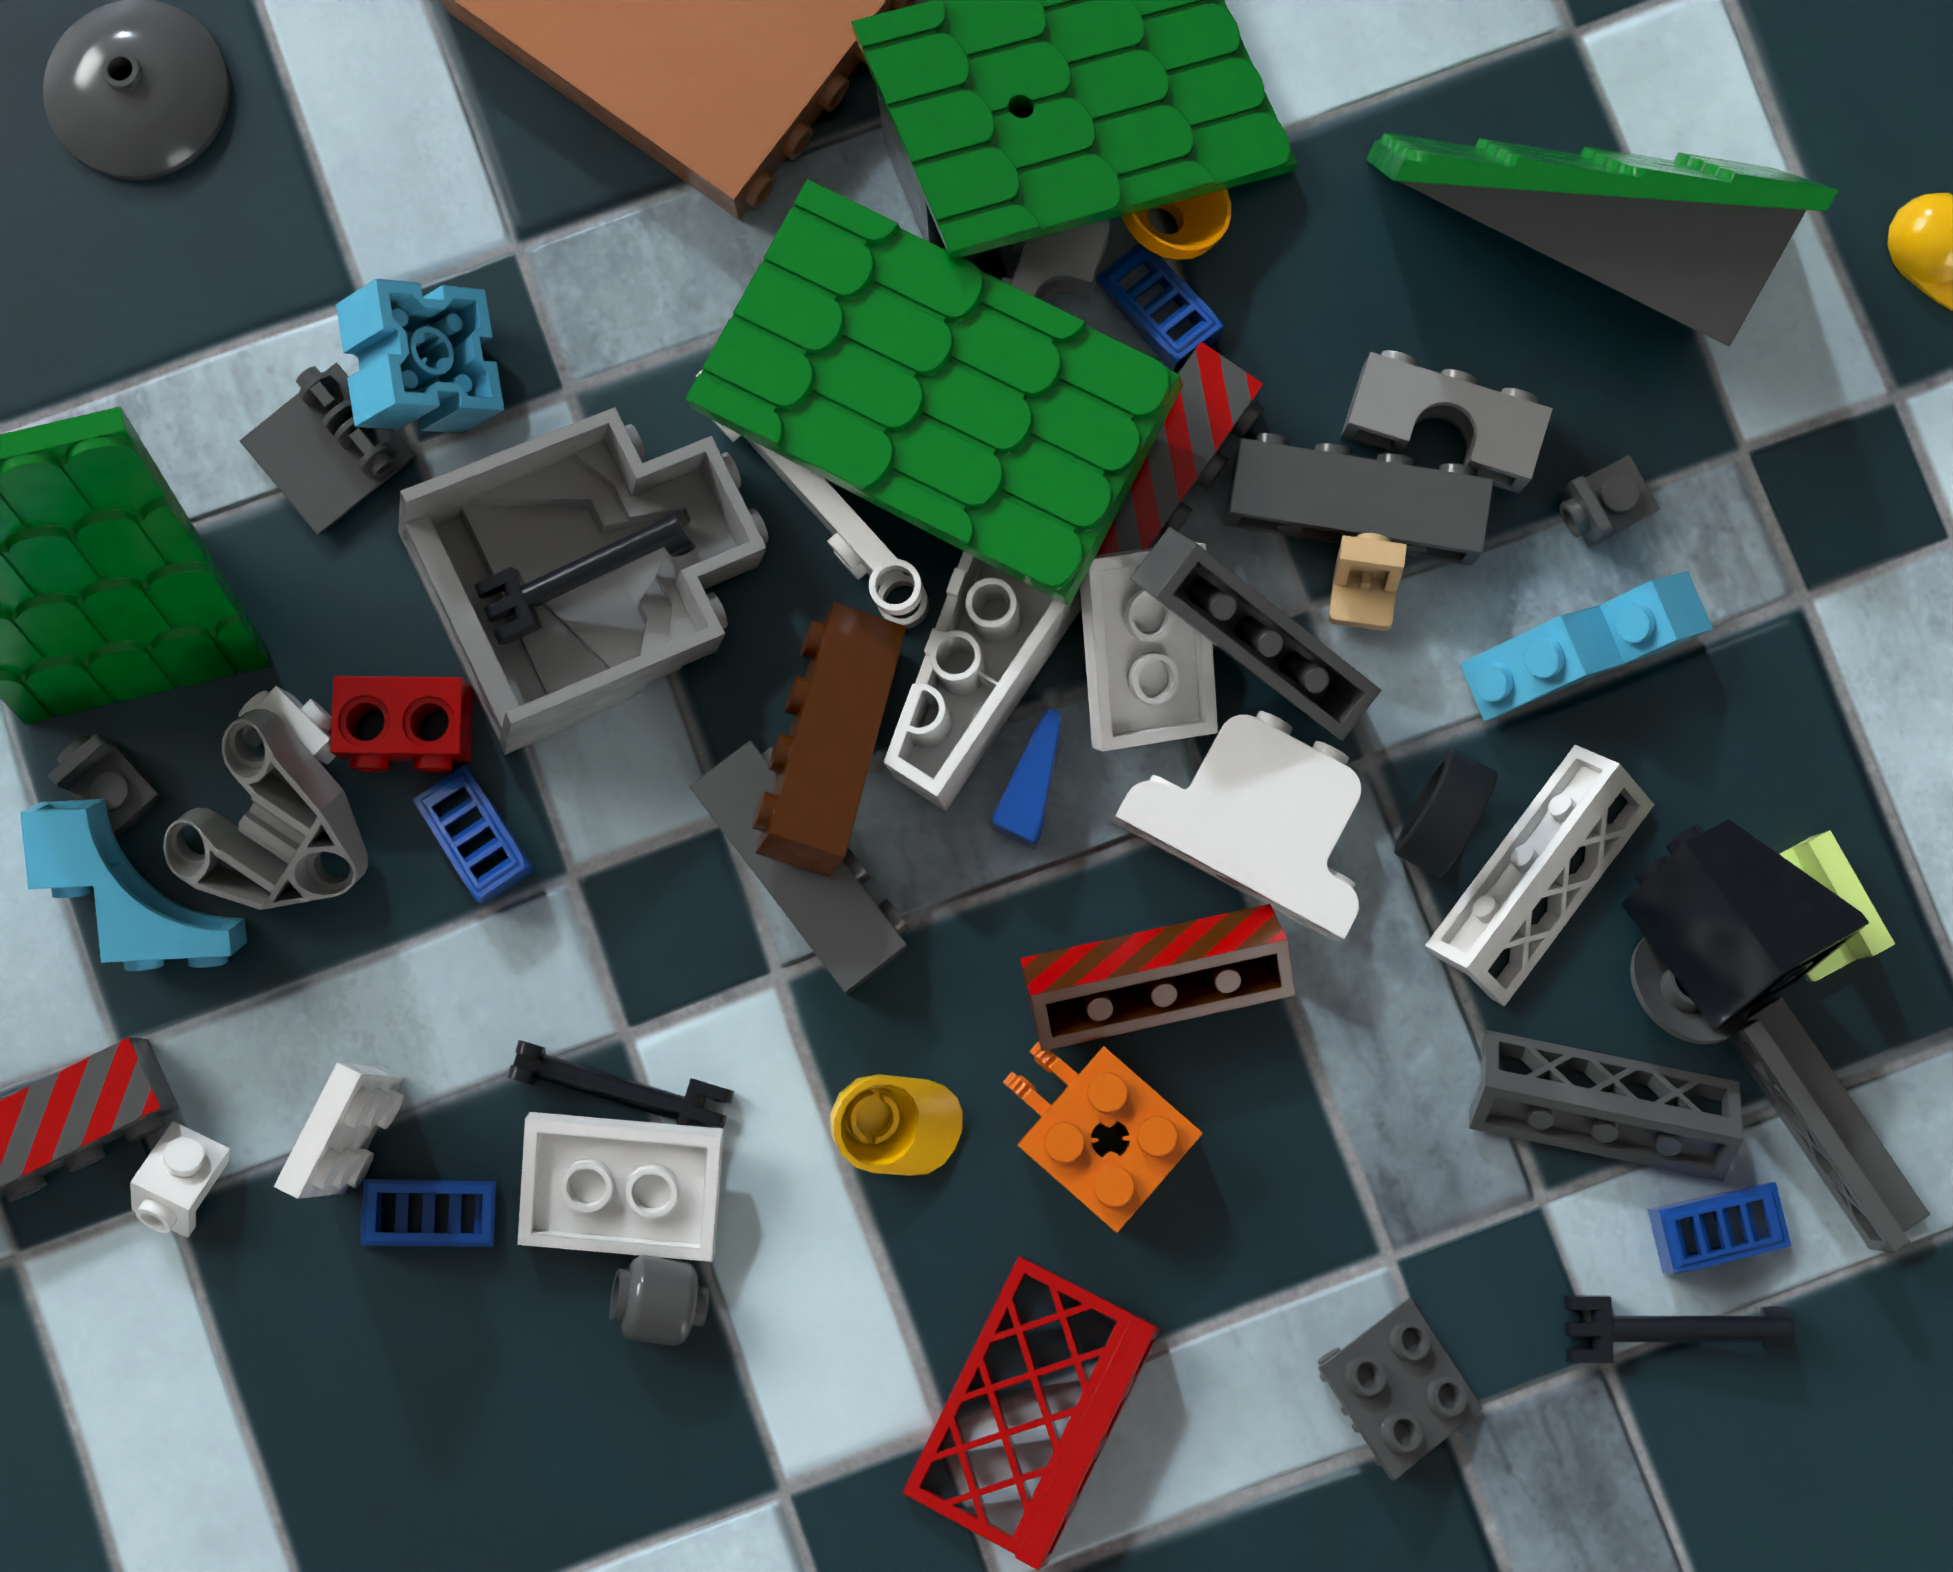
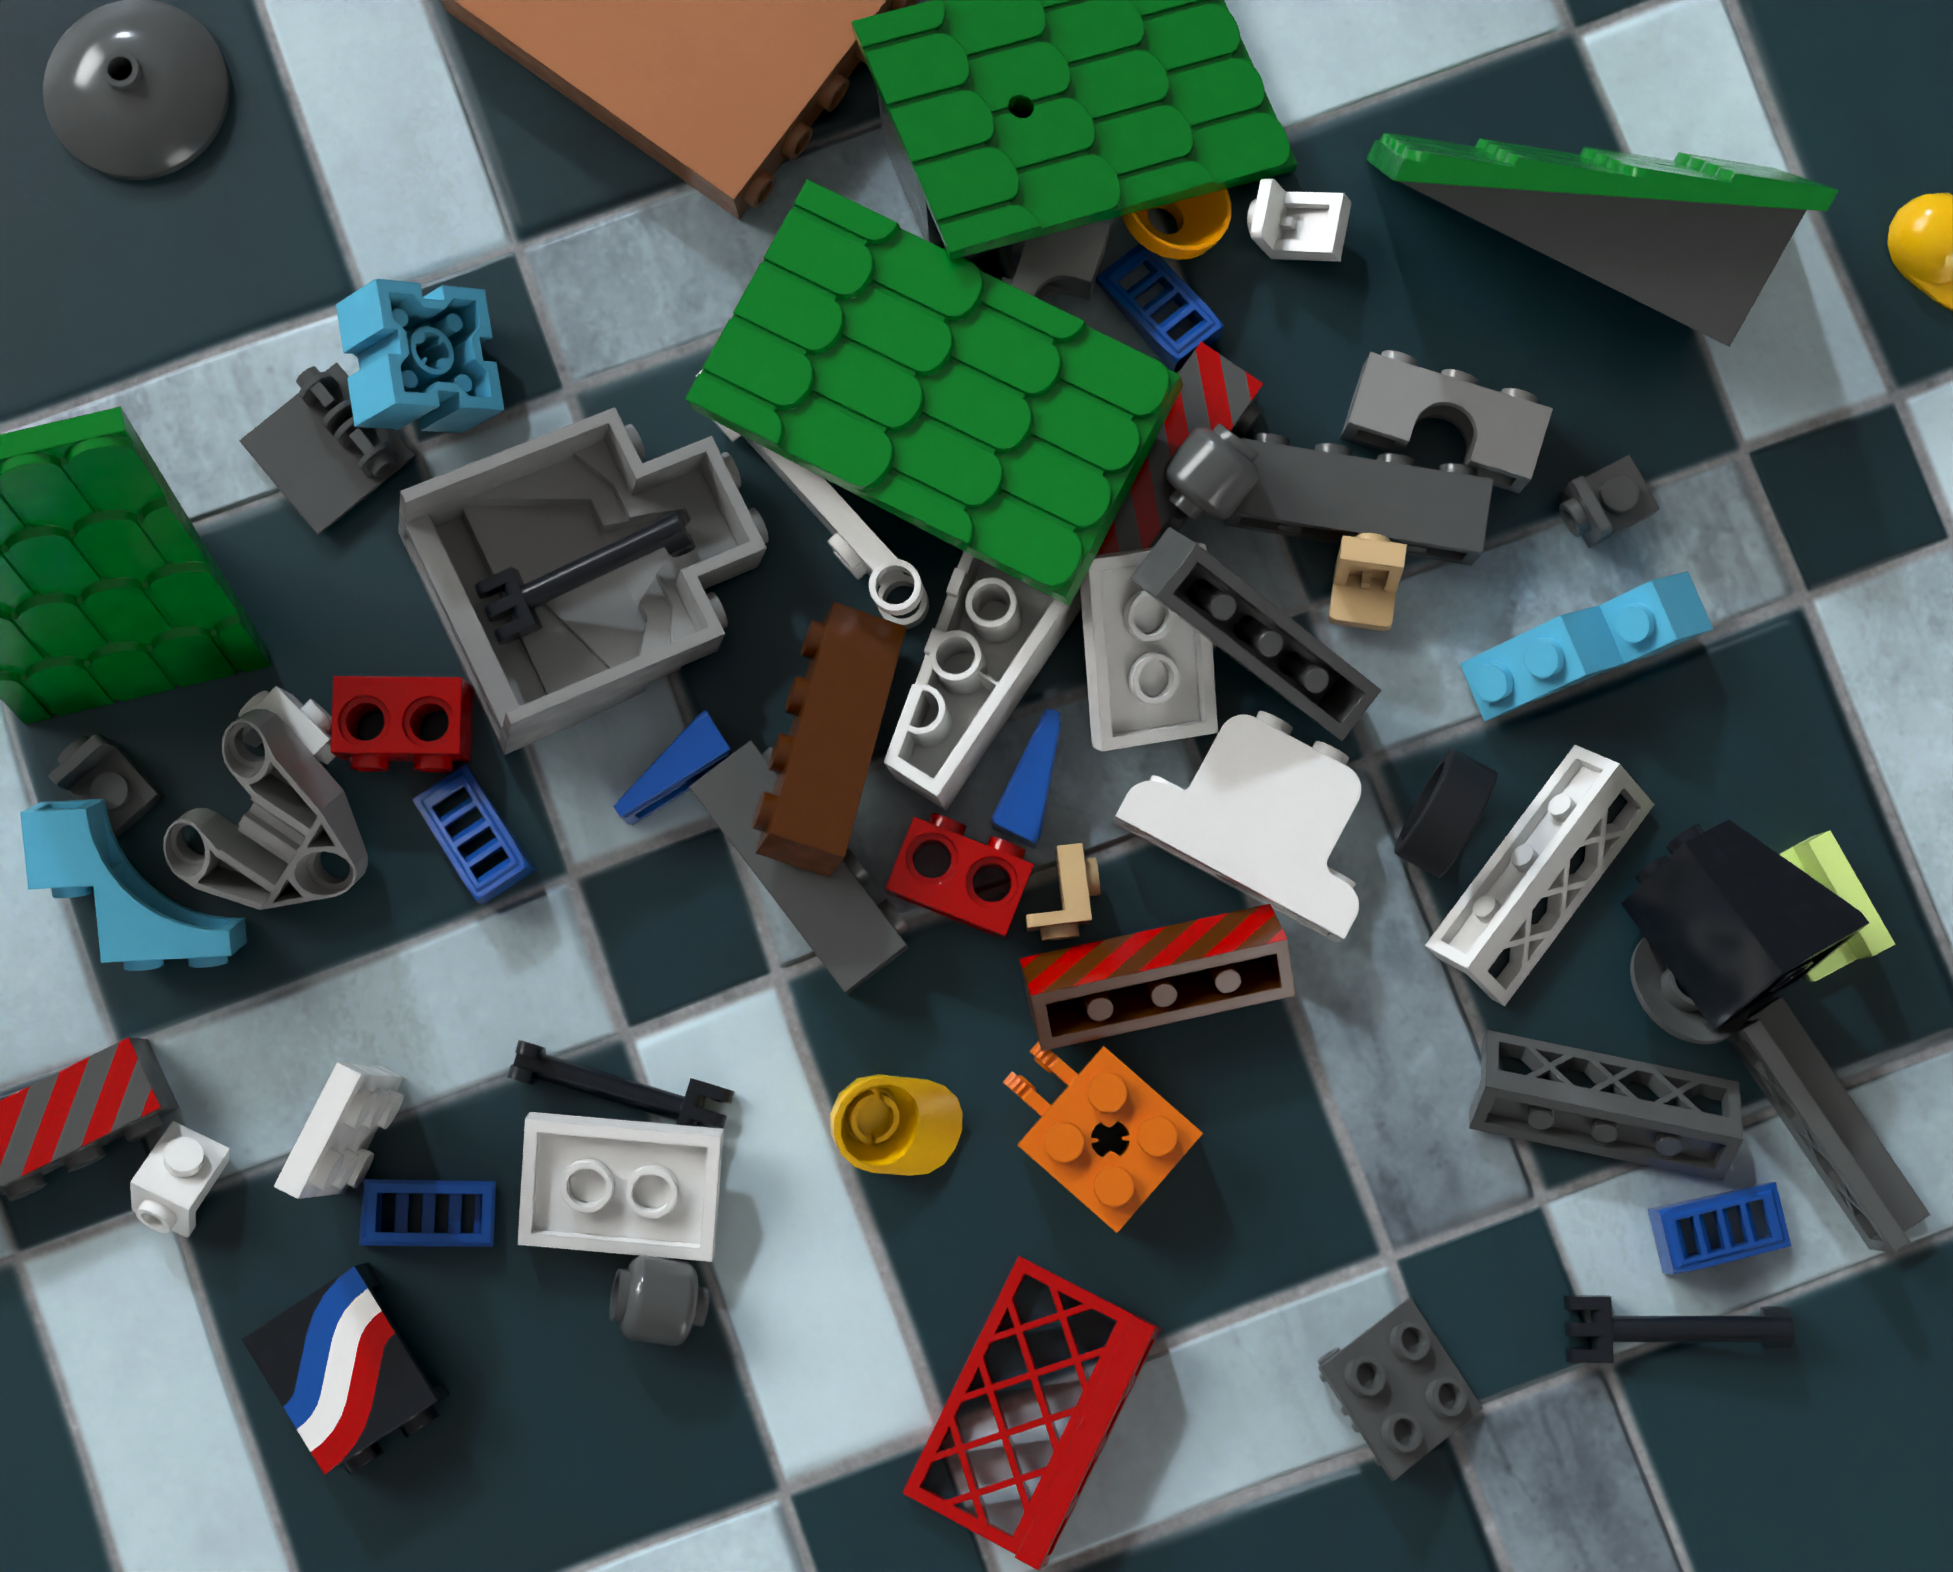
none -> panel [242,1262,450,1475]
none -> blue slope [613,710,733,826]
none -> red brick [885,813,1034,940]
none -> tan bracket [1025,843,1101,941]
none -> dark grey head [1164,423,1260,522]
none -> white bracket [1247,179,1352,262]

